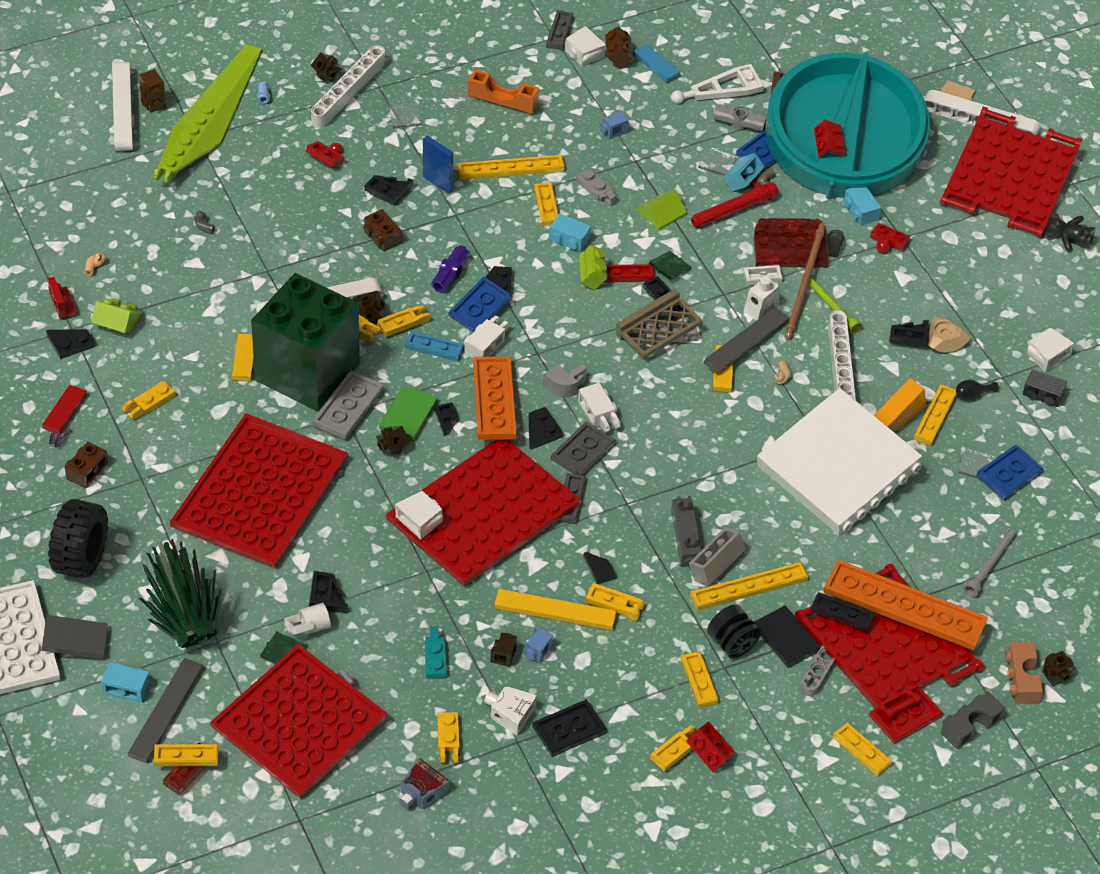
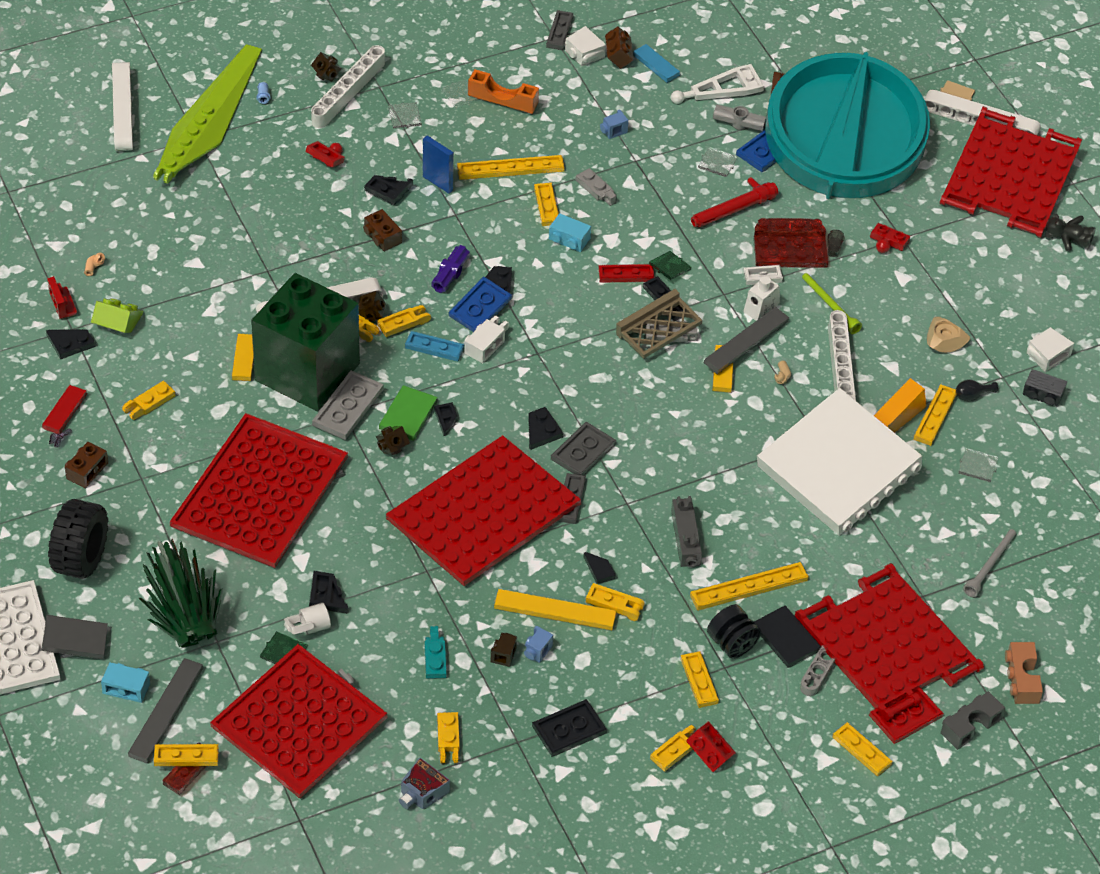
reddish brown brick [139,69,166,113] -> none
dark grey arm [194,211,215,234] -> none
white torso [395,491,443,539] -> none
orange plate [473,356,516,440] -> none
white torso [484,687,537,736] -> none
light grey brick [543,364,587,397] -> none
white hinge [578,383,620,433] -> none
lime brick [579,245,607,290] -> none
lime slope [636,190,687,230] -> none
light grey brick [689,527,746,586] -> none
medium azure brick [723,153,764,191] -> none
dark tan arm [757,168,775,185] -> none
medium nougat hose [785,222,826,340] -> none
black plate [810,592,875,632] -> none
red bracket [814,119,846,158] -> none
orange plate [823,559,988,650] -> none
medium azure brick [843,187,881,226] -> none
black wing [889,320,929,347] -> none
blue tile [976,444,1043,500] -> none
dark brown brick [1042,651,1074,687] -> none

